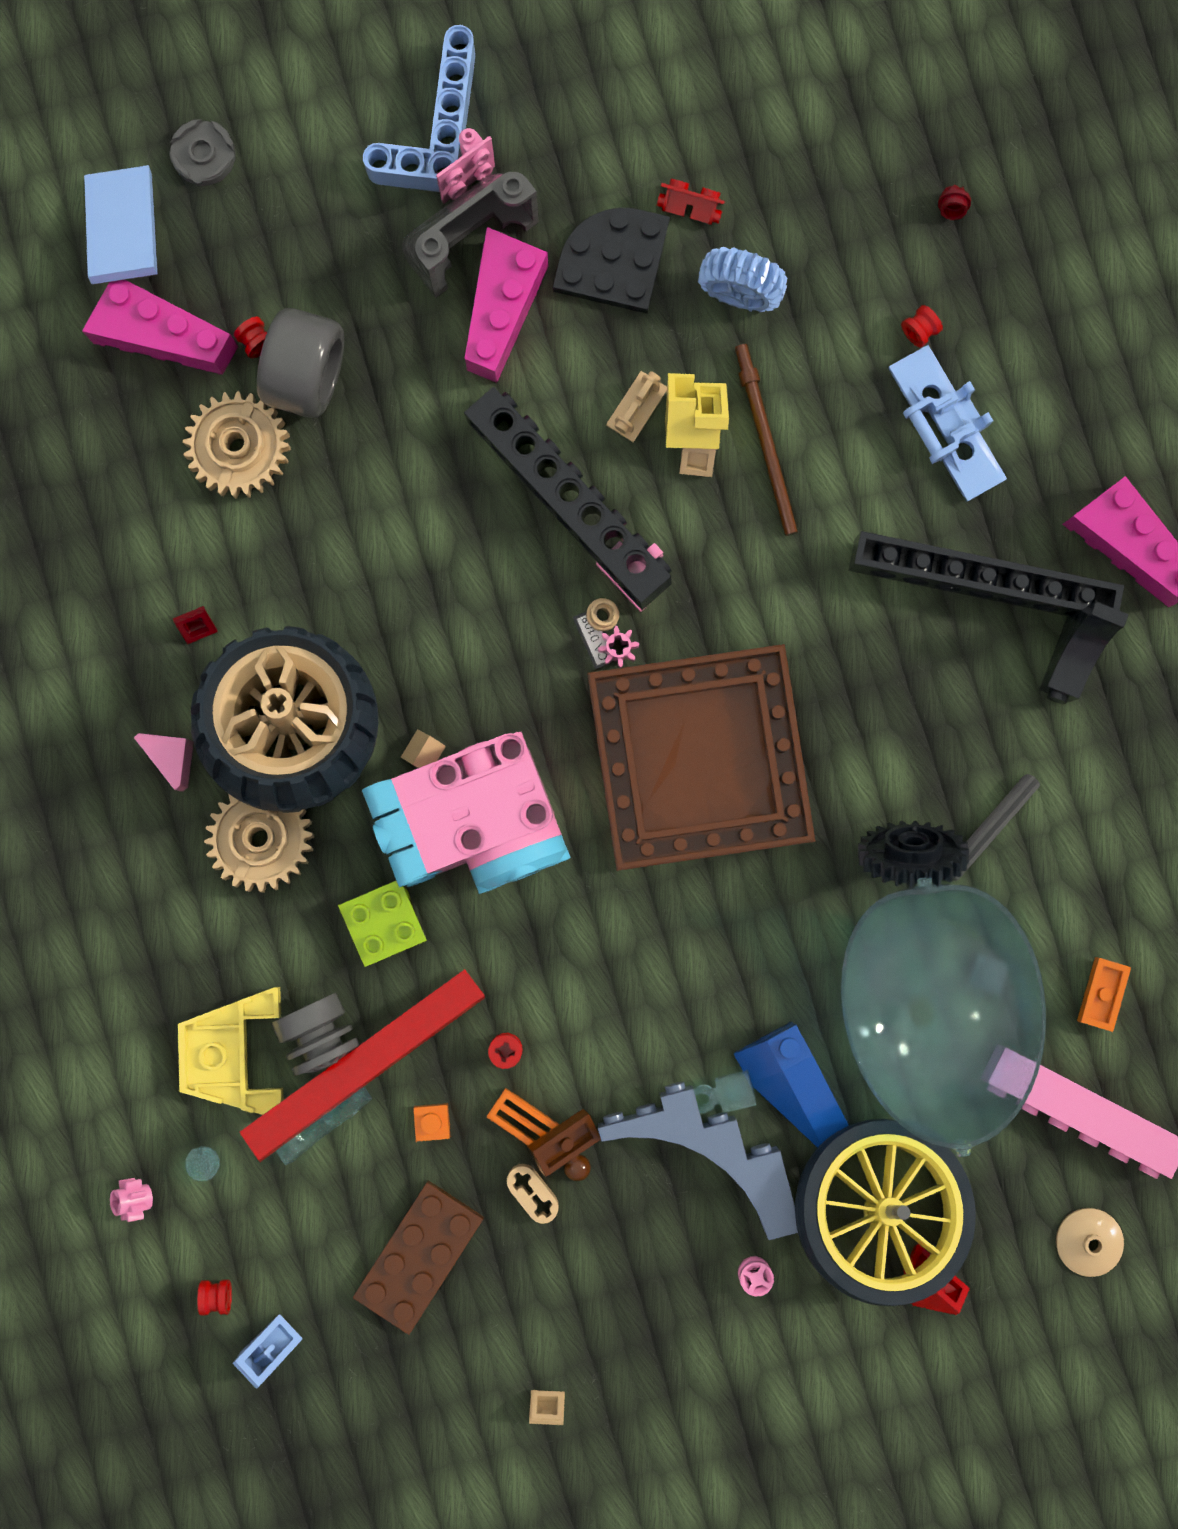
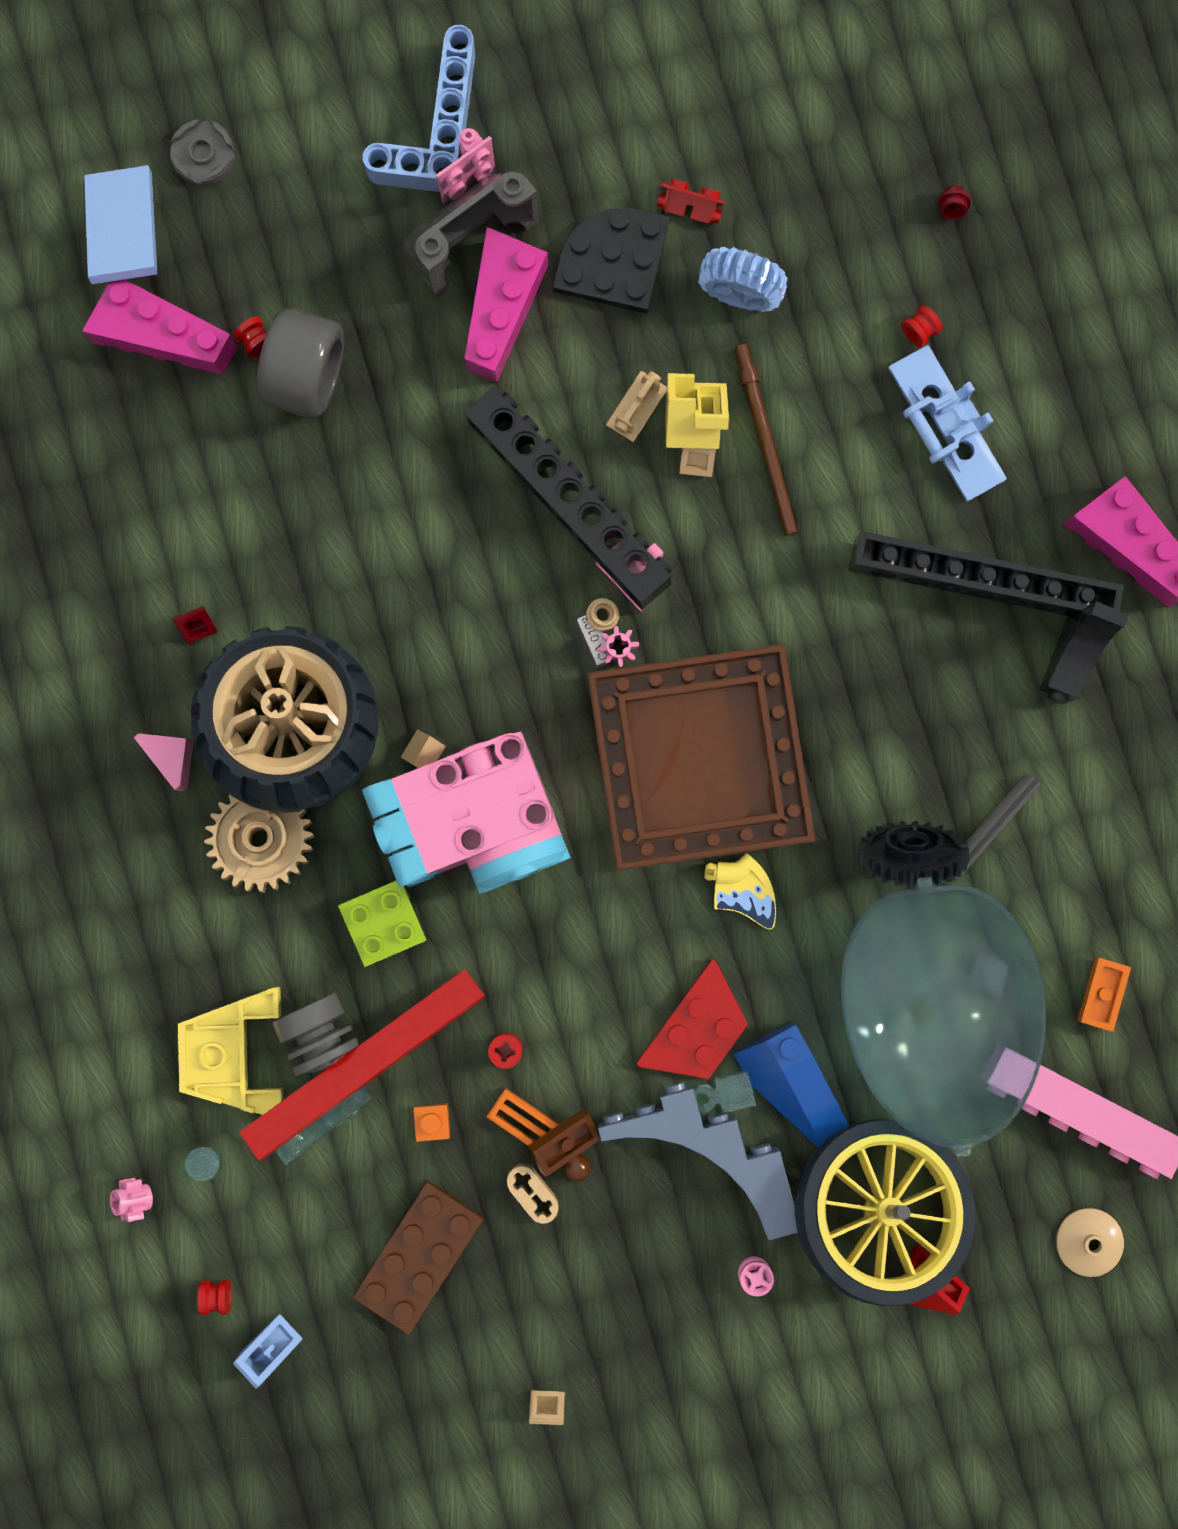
tan gear [183,391,291,499] -> none
none -> red wing [636,959,748,1079]
none -> light yellow arm [704,853,776,929]

